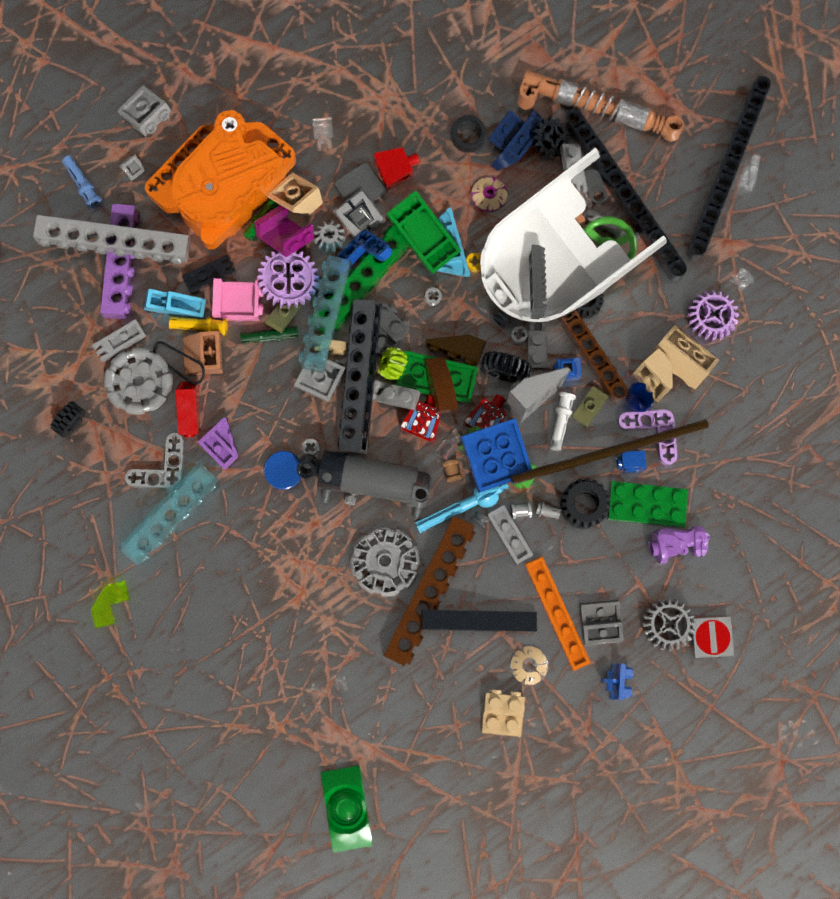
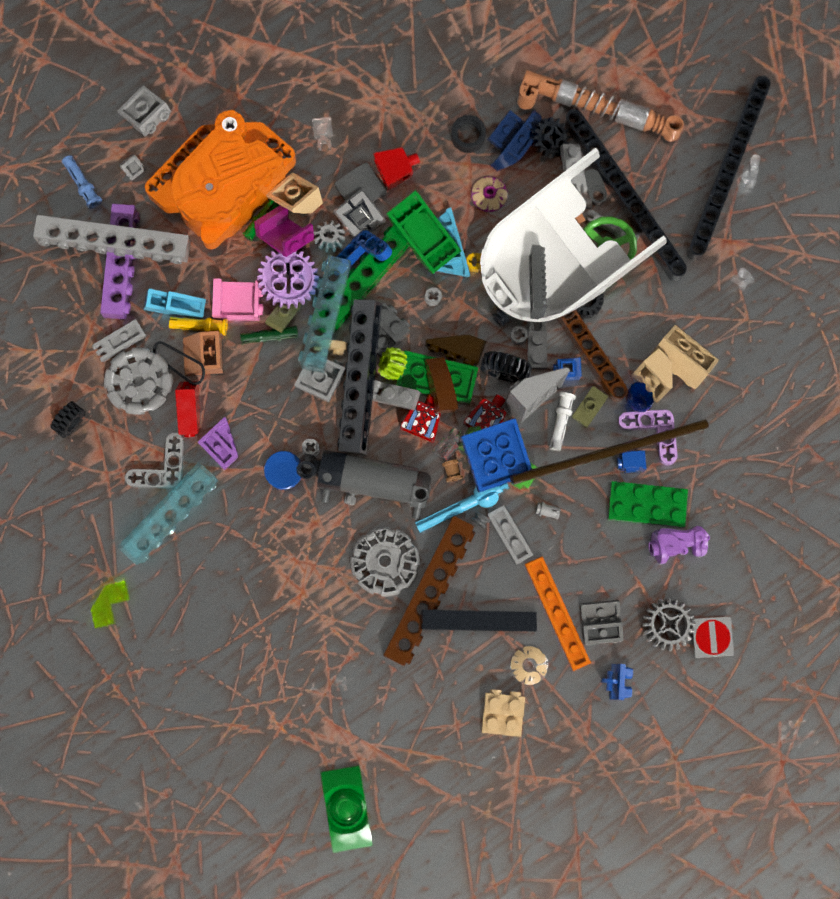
black hinge [182,255,236,294] -> none
light grey bush [510,500,532,520] -> none
black tyre [560,478,611,529] -> none
lavender gear [687,290,739,341] -> none

